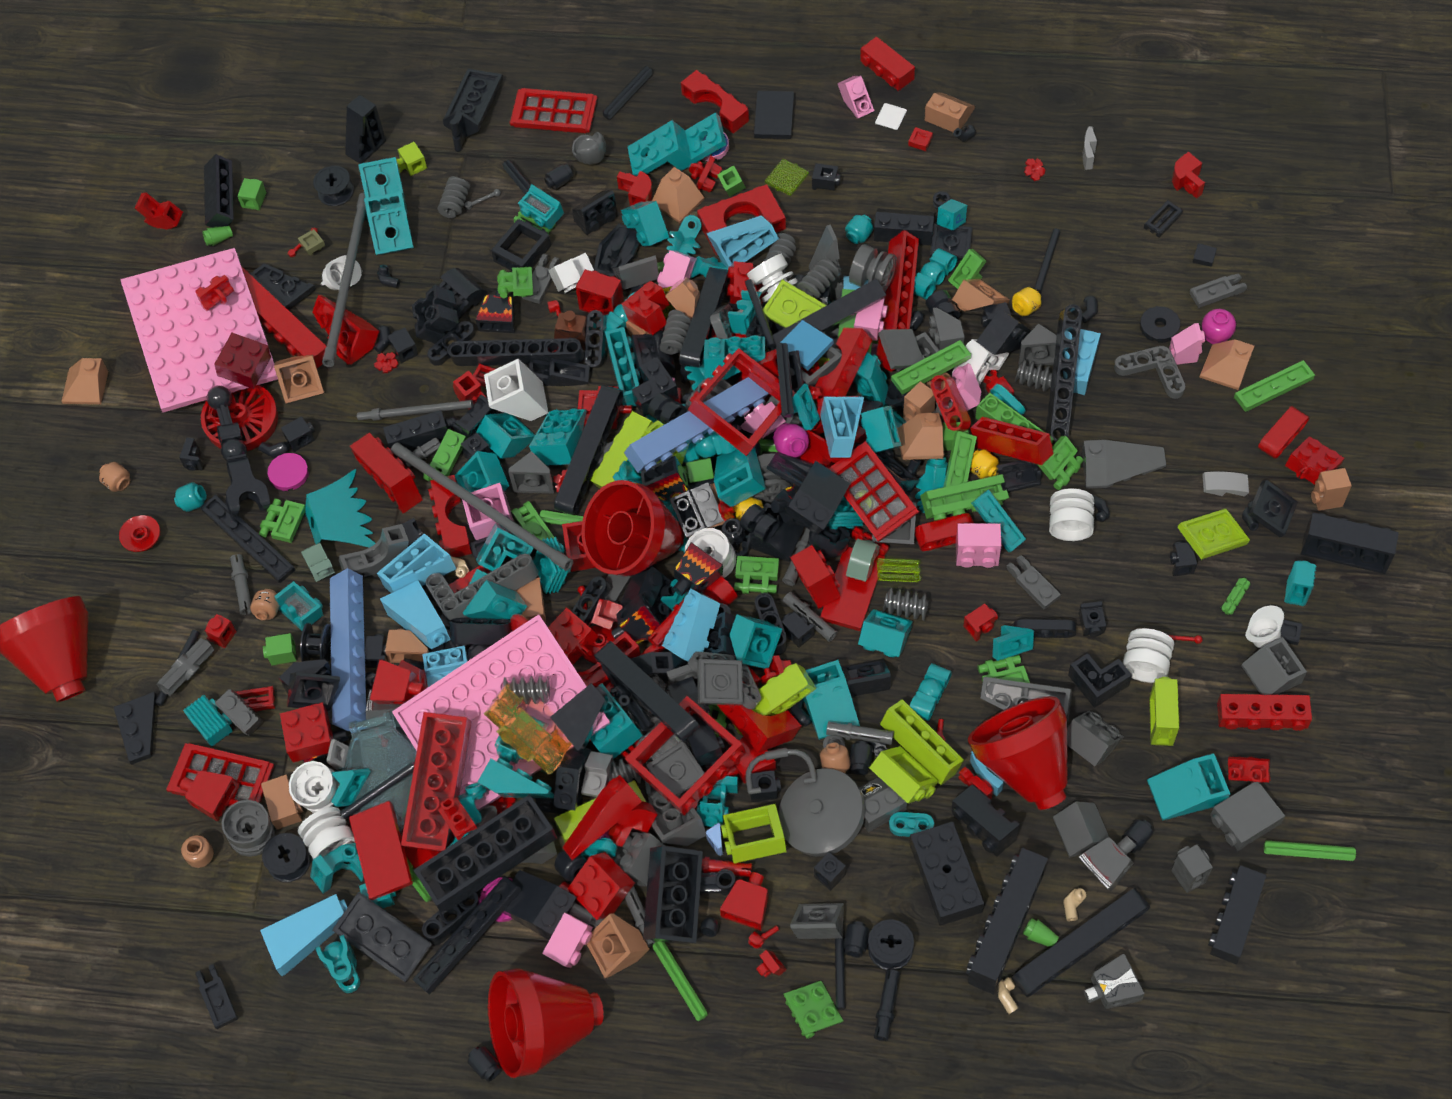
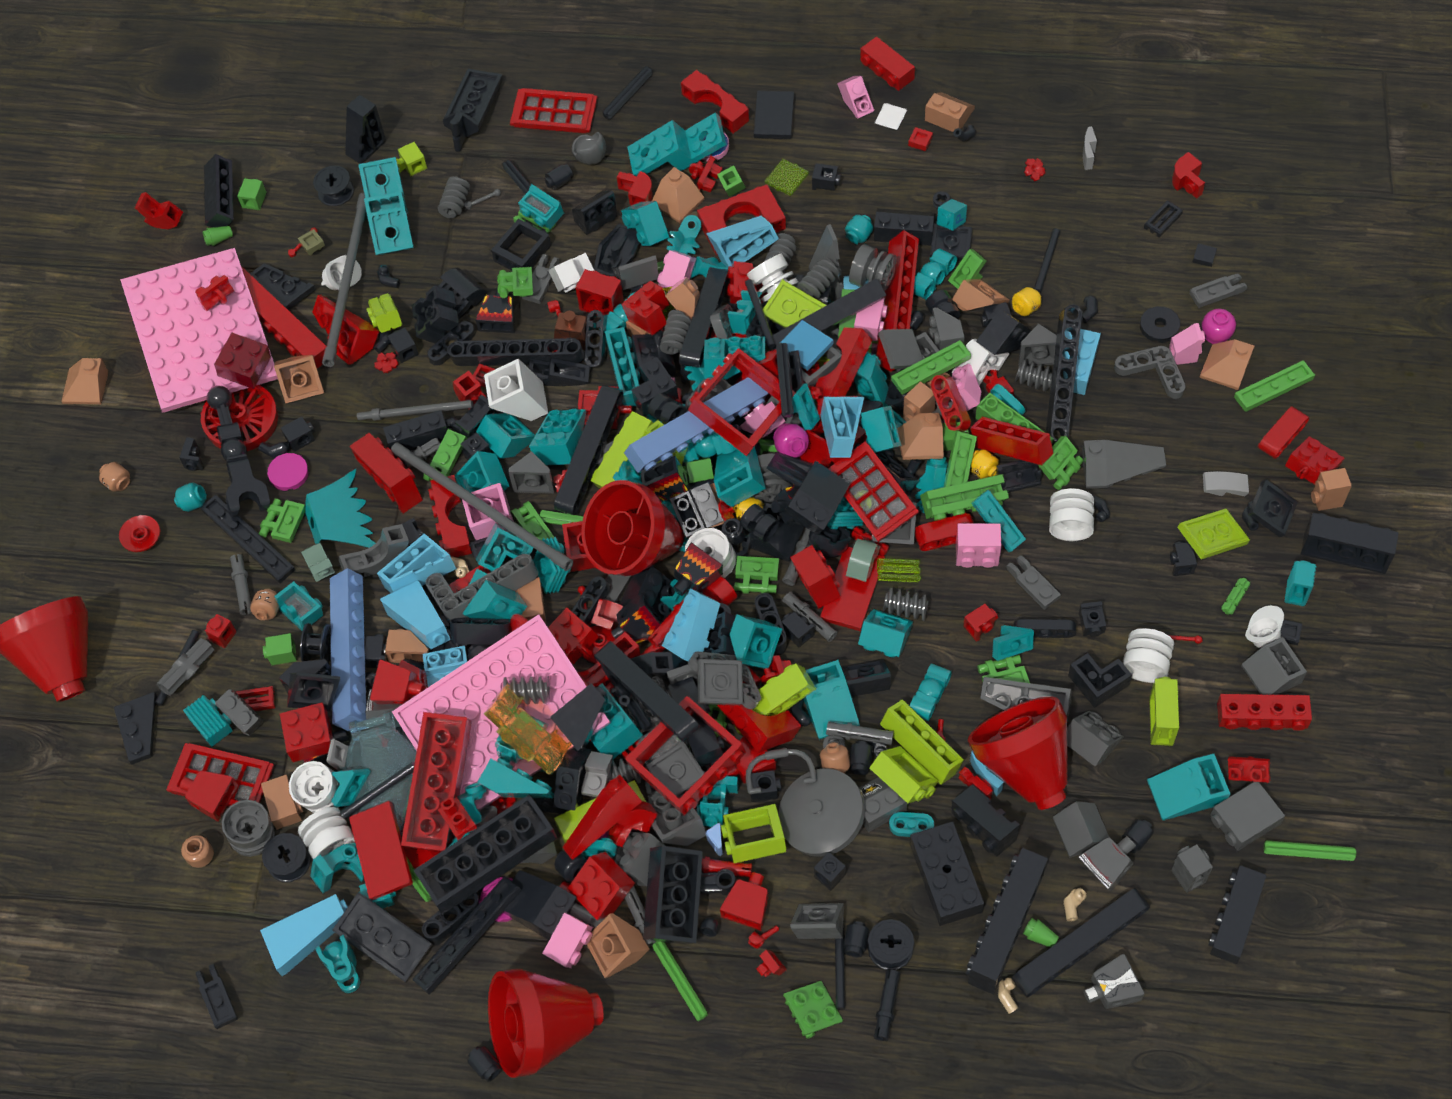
none -> lime brick [366,293,402,333]

